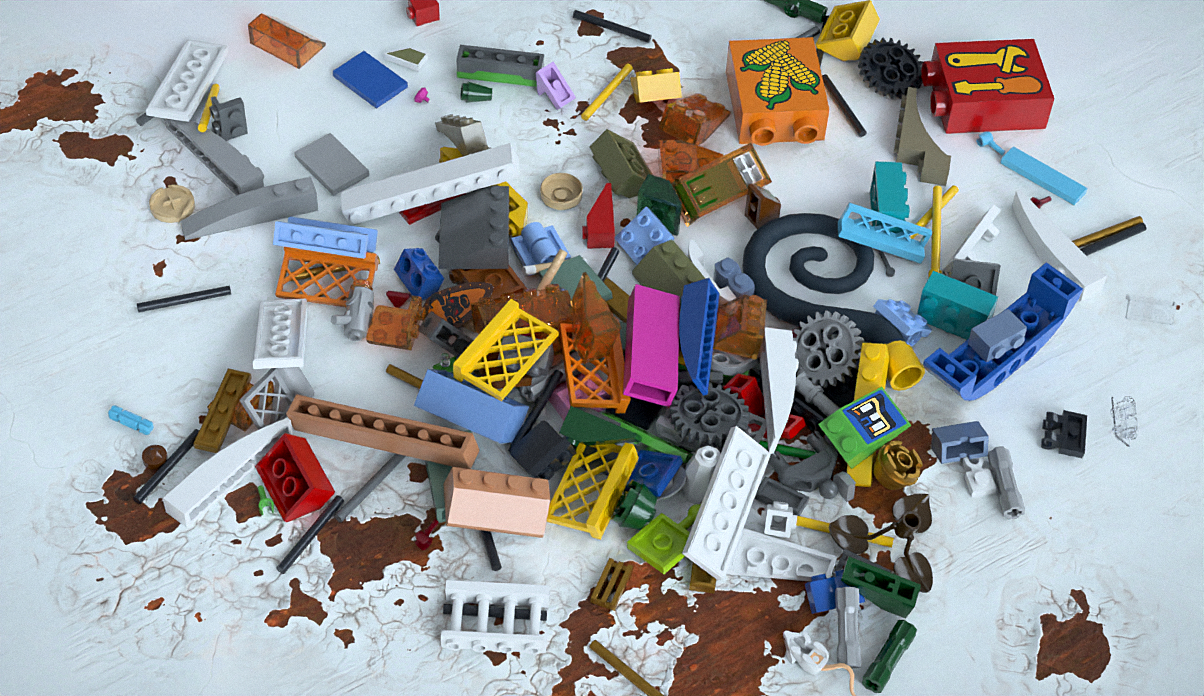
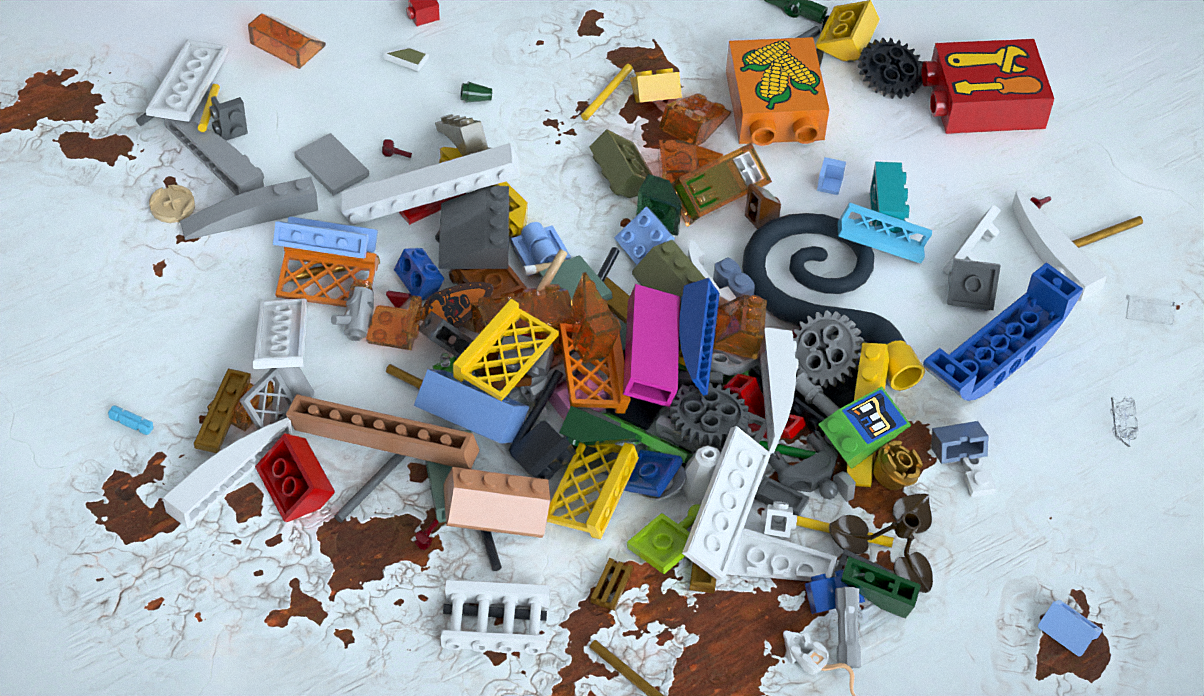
black bar [133,429,199,504] -> none
black bar [136,285,231,313] -> none
reddish brown tile [142,445,168,470] -> none
bright green hand [258,485,274,515] -> none
black bar [276,495,344,574] -> none
blue tile [333,51,408,109] -> none
dark pink rock [414,87,430,103] -> none
dark grey piece [456,44,544,87] -> none
lavender slope [536,62,576,110] -> none
tan piece [540,173,583,210] -> none
black bar [573,10,652,43] -> none
red slope [582,183,615,249] -> none
dark green cone [611,480,657,530] -> none
black bar [822,74,867,137] -> none
dark green axle [861,620,917,693] -> none
light blue plate [873,299,932,346] -> none
dark grey hinge [877,249,895,277] -> none
dark tan arch [893,87,951,186] -> none
yellow bar [910,185,959,239] -> none
teal brick [917,271,998,340] -> none
yellow bar [928,186,942,279] -> none
sand blue brick [968,309,1027,363] -> none
medium azure hand [976,131,1006,156] -> none
light grey axle [988,446,1025,519] -> none
medium azure tile [1001,146,1087,205] -> none
black plate [1041,410,1087,459] -> none
black bar [1080,222,1147,256] -> none
none -> dark red hand [382,139,412,158]
none -> light blue panel [817,157,846,195]
none -> light blue panel [1038,600,1103,656]

